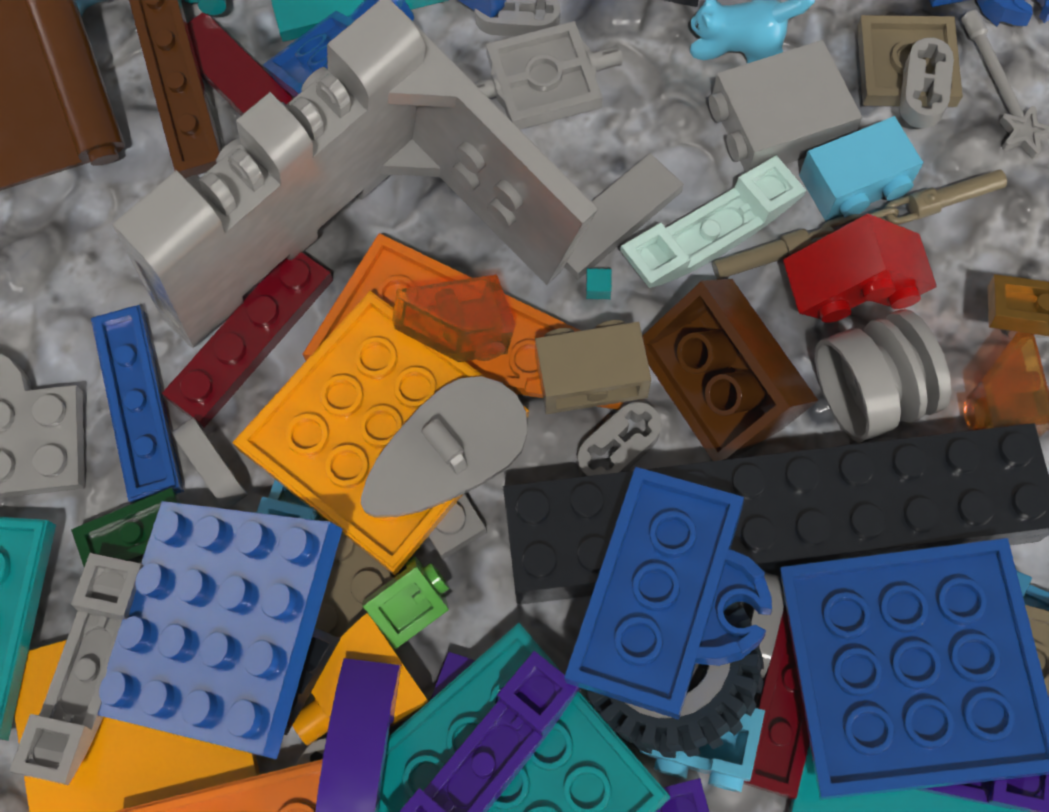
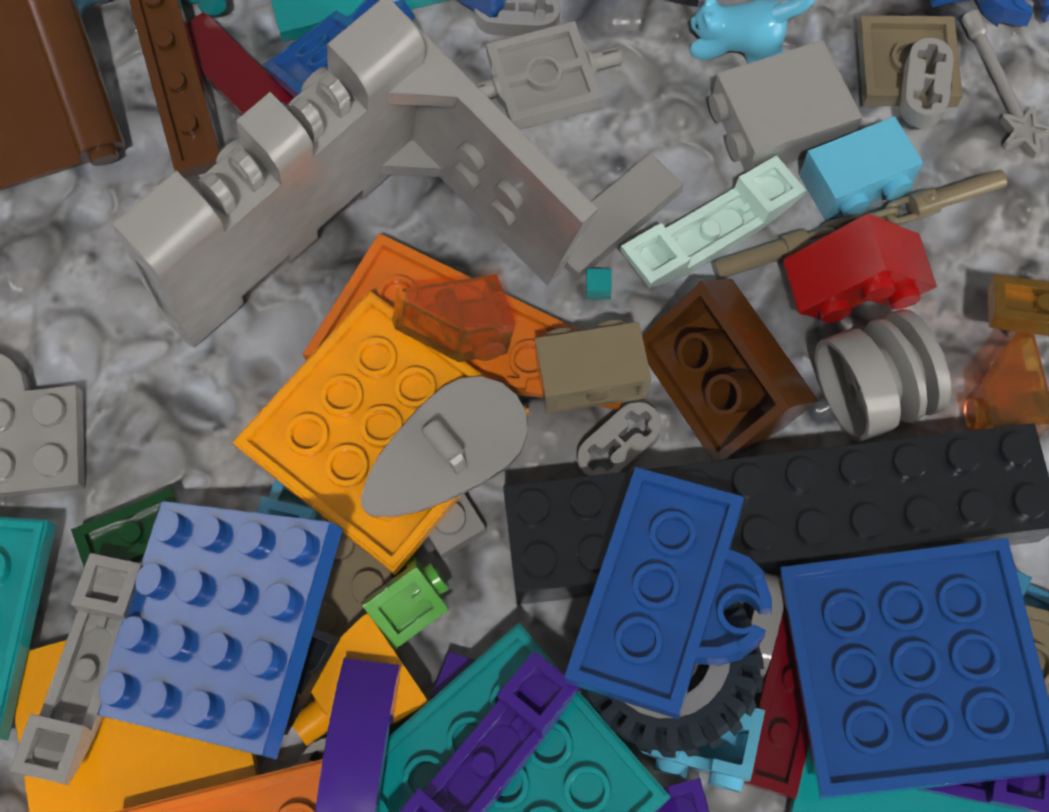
blue tile [91,305,184,504] -> none
dark red plate [162,252,333,428] -> none
light grey beam [172,417,248,509] -> none

